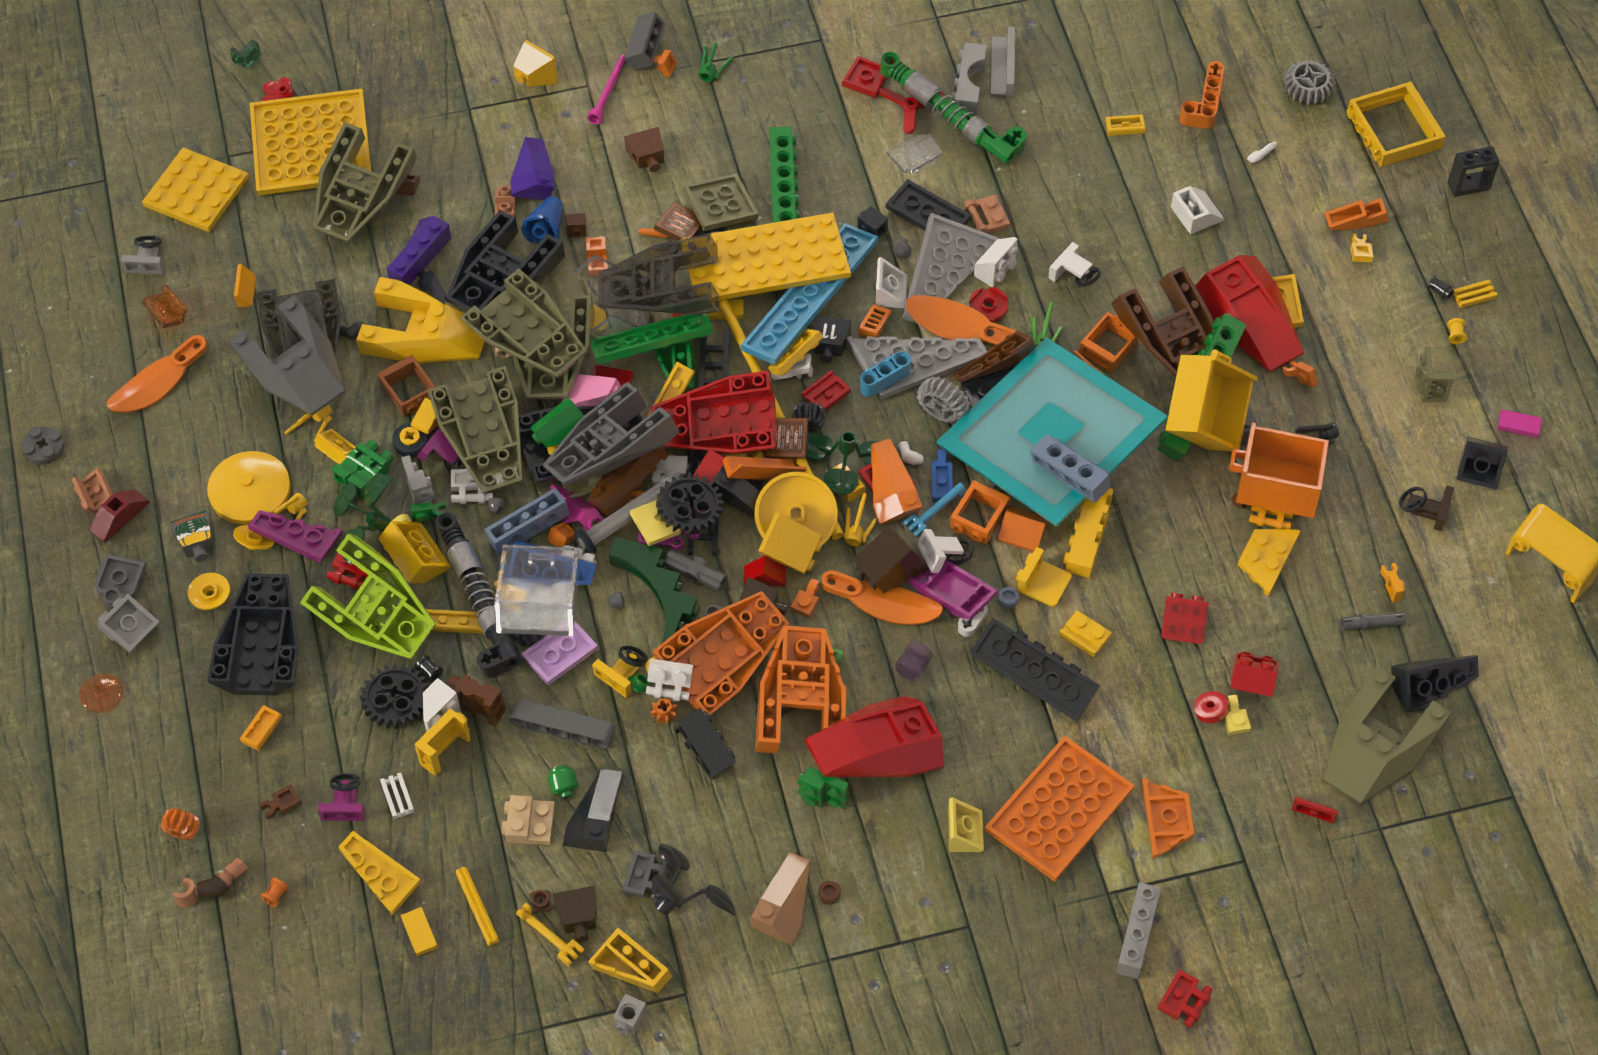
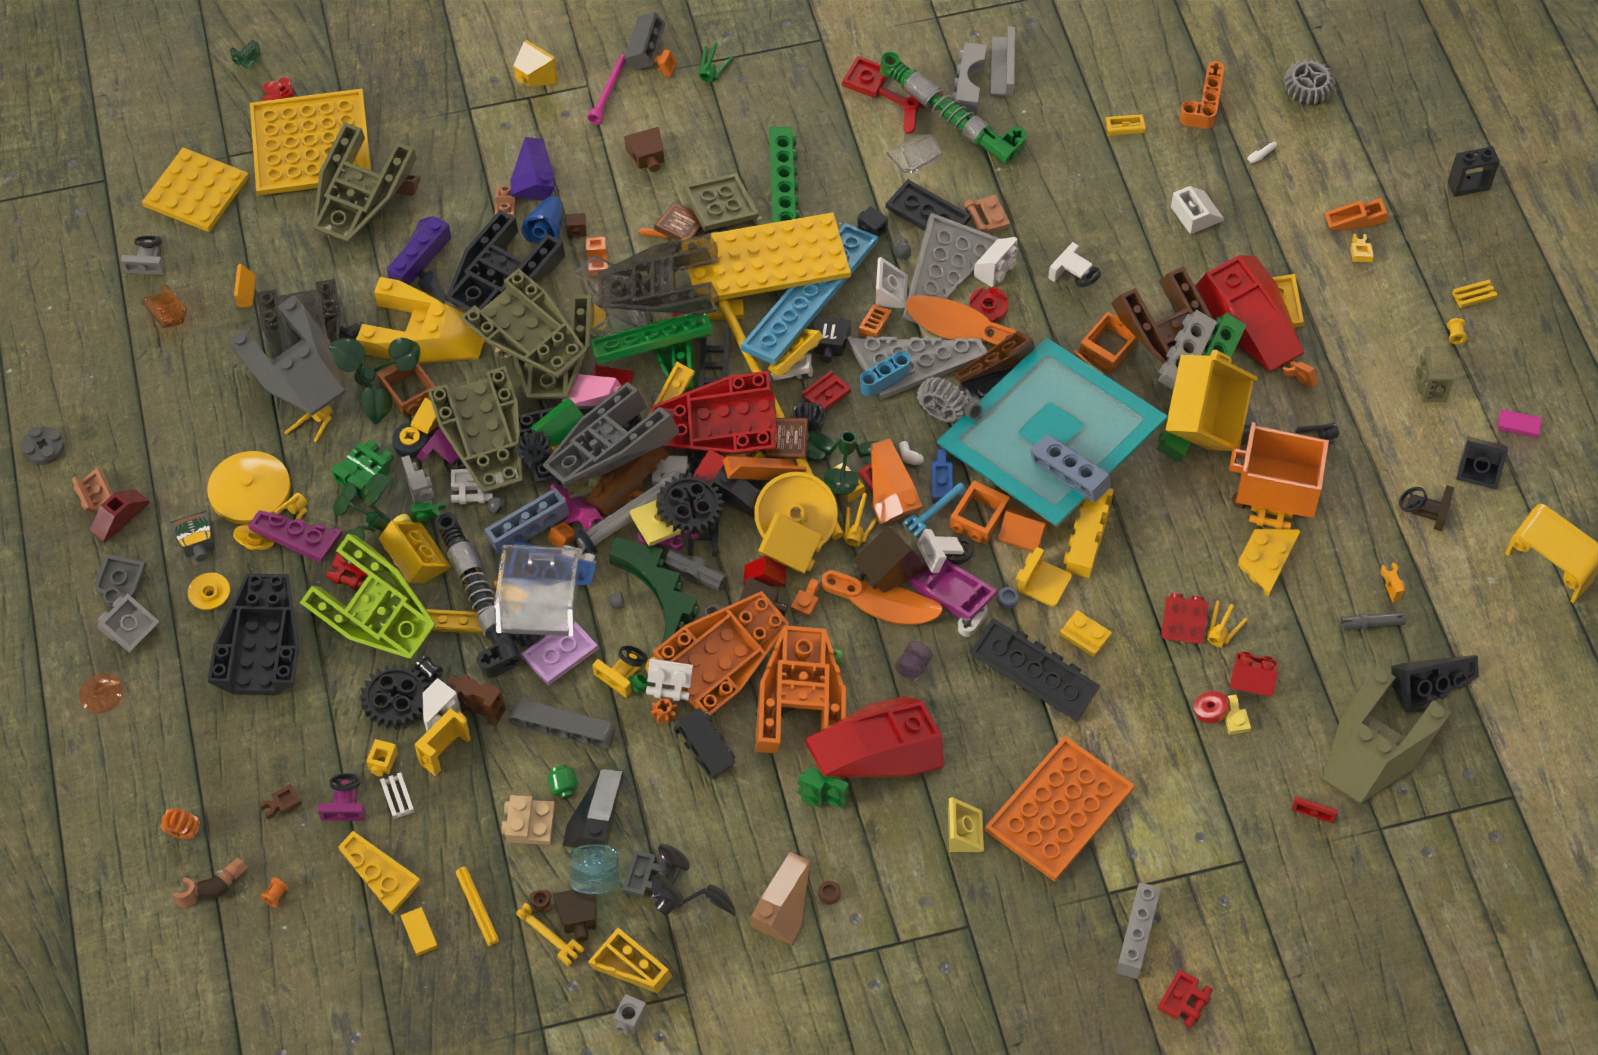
orange plant [106,335,208,413] -> none
light orange plate [240,705,282,751] -> none
yellow slope [315,429,356,465] -> none
bright green plant [1032,302,1063,348] -> none
orange wing [1142,778,1194,859] -> none
yellow window [1347,82,1446,167] -> none
black pin [1427,277,1454,300] -> none
none -> dark green plant [328,337,420,425]
none -> yellow brick [366,739,398,776]
none -> black gear [516,429,552,465]
none -> clear light blue wheel [570,844,619,894]
none -> dark grey hinge [964,403,982,420]
none -> light grey brick [1158,310,1217,390]
none -> yellow plant [1206,600,1248,647]

